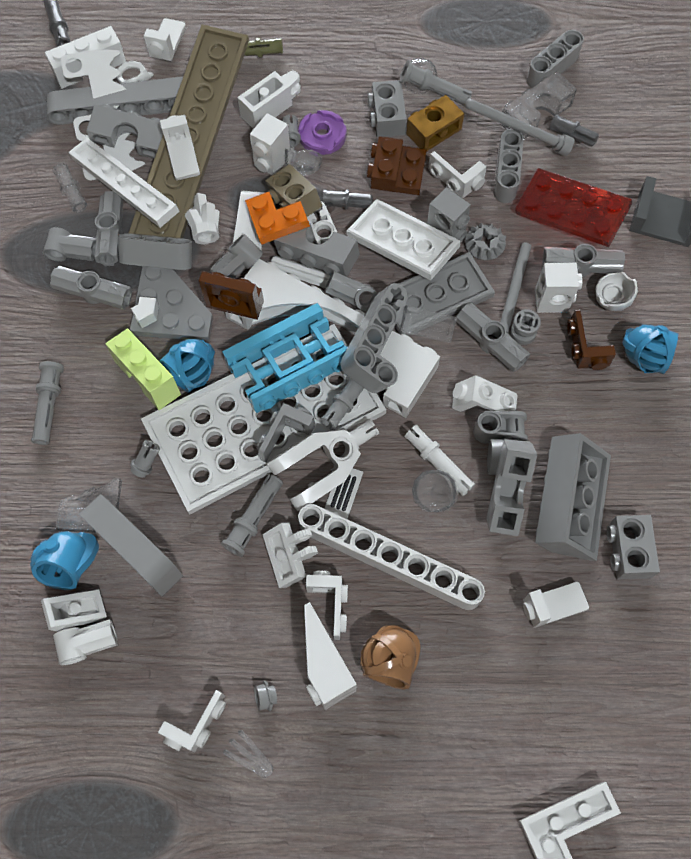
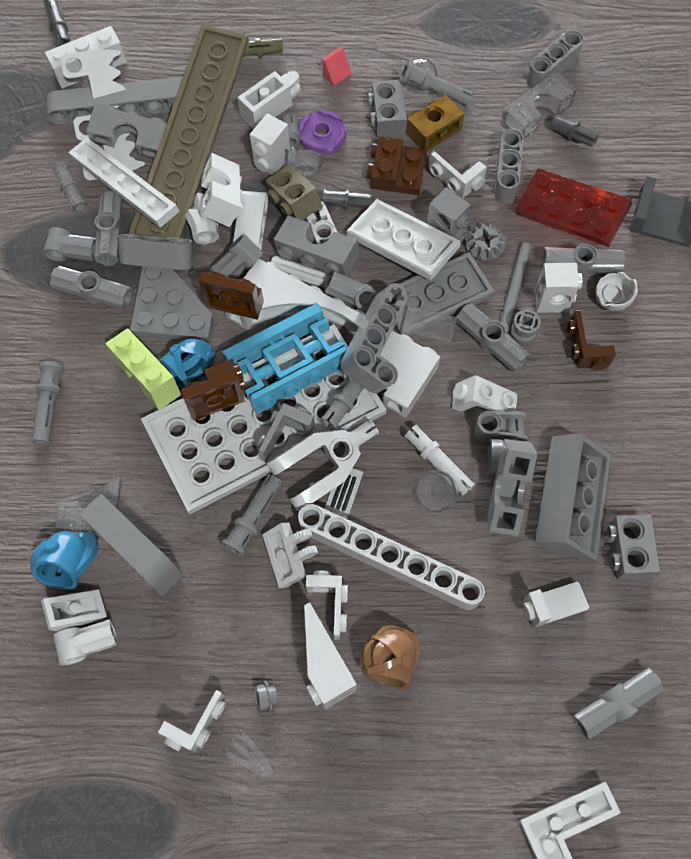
white piece [117,61,154,84] -> none
light grey pin [130,440,160,478] -> none
white piece [131,297,159,328] -> none
white bracket [144,18,186,61] -> none
white bracket [160,115,200,180] -> none
orange plate [245,192,310,245] -> none
light grey piece [465,99,574,156] -> none
dark azure helmet [623,325,679,374] -> none
none -> reddish brown plate [181,360,247,421]
none -> white arch [201,153,243,227]
none -> coral slope [323,47,351,85]
none -> light grey piece [572,668,664,740]

